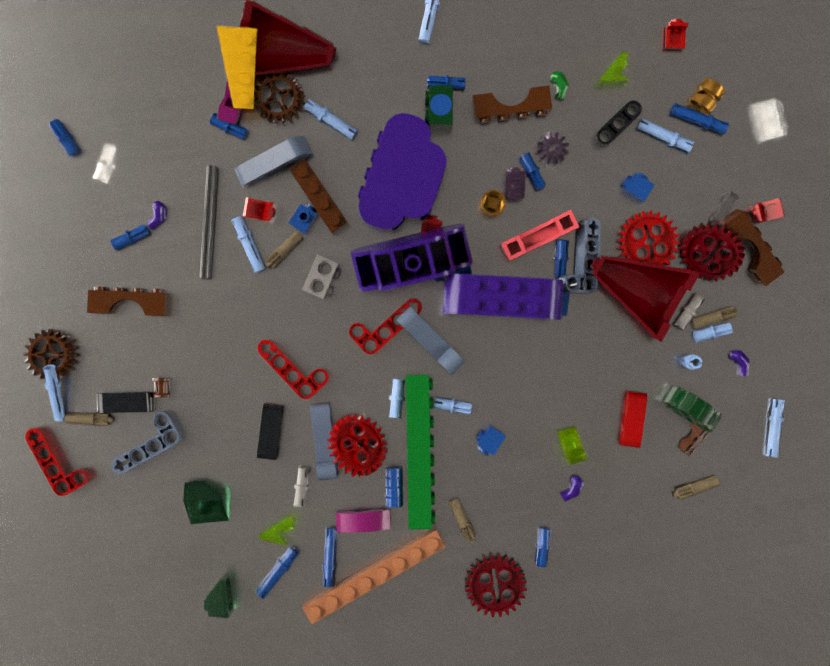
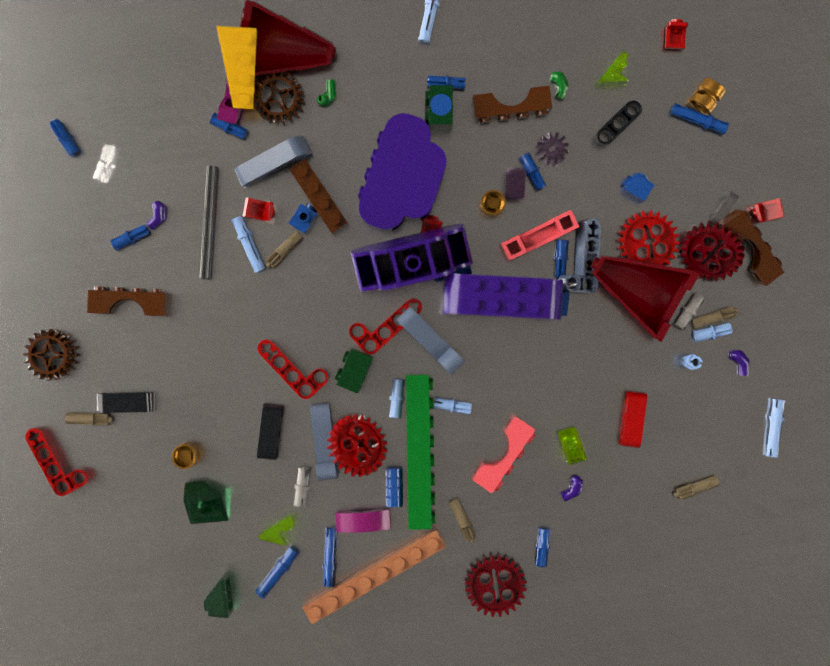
light blue pin [43,365,65,422] -> none
sand blue beam [111,411,183,474] -> none
reddish brown bush [152,378,170,398] -> none
light grey brick [302,255,341,299] -> none
light blue pin [303,98,358,140] -> none
blue brick [476,425,506,456] -> none
light blue pin [637,117,694,153] -> none
dark green connector [663,385,723,432] -> none
reddish brown piece [679,423,710,457] -> none
clear bracket [751,98,789,142] -> none
none -> pearl gold wheel [172,442,201,469]
none -> green arm [317,79,336,106]
none -> dark green brick [335,348,374,394]
none -> coral arch [472,416,536,493]

